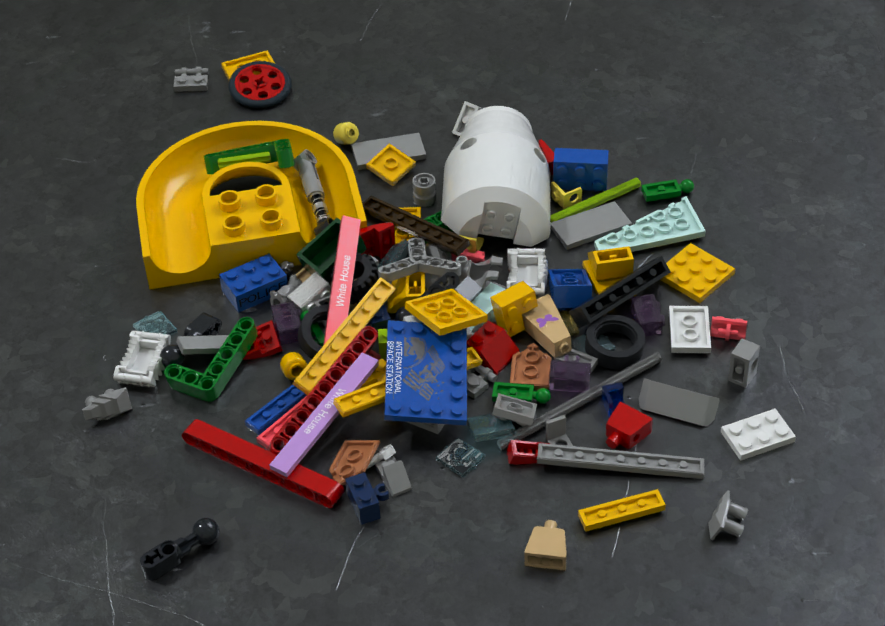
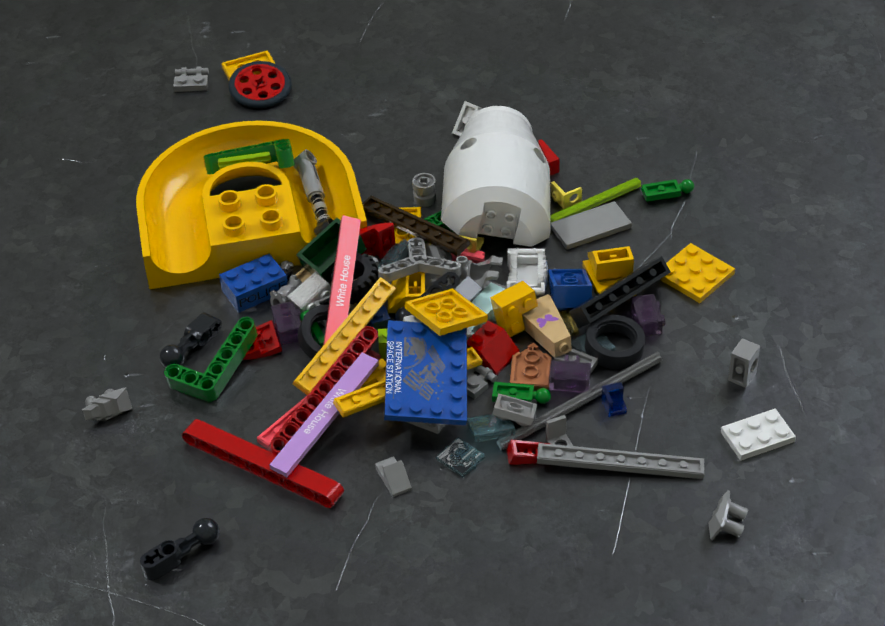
white piece [113,331,171,387] -> none
clear light blue piece [133,310,177,335] -> none
light grey tile [176,335,229,354] -> none
blue tile [245,384,307,435] -> none
yellow head [280,352,307,381] -> none
nougat tile [329,440,380,486] -> none
light yellow head [333,122,359,145] -> none
dark blue brick [345,472,389,525] -> none
light grey tile [351,133,426,170] -> none
yellow tile [366,143,416,186] -> none
white bar [366,444,396,470] -> none
tan torso [525,520,566,571] -> none
blue brick [553,148,609,191] -> none
yellow plate [578,489,666,532] -> none
light aqua wing [594,196,706,252] -> none
red torso [606,401,653,449] -> none
light grey piece [639,378,719,427] -> none
white plate [669,306,711,353] -> none
coral hips [710,316,747,341] -> none

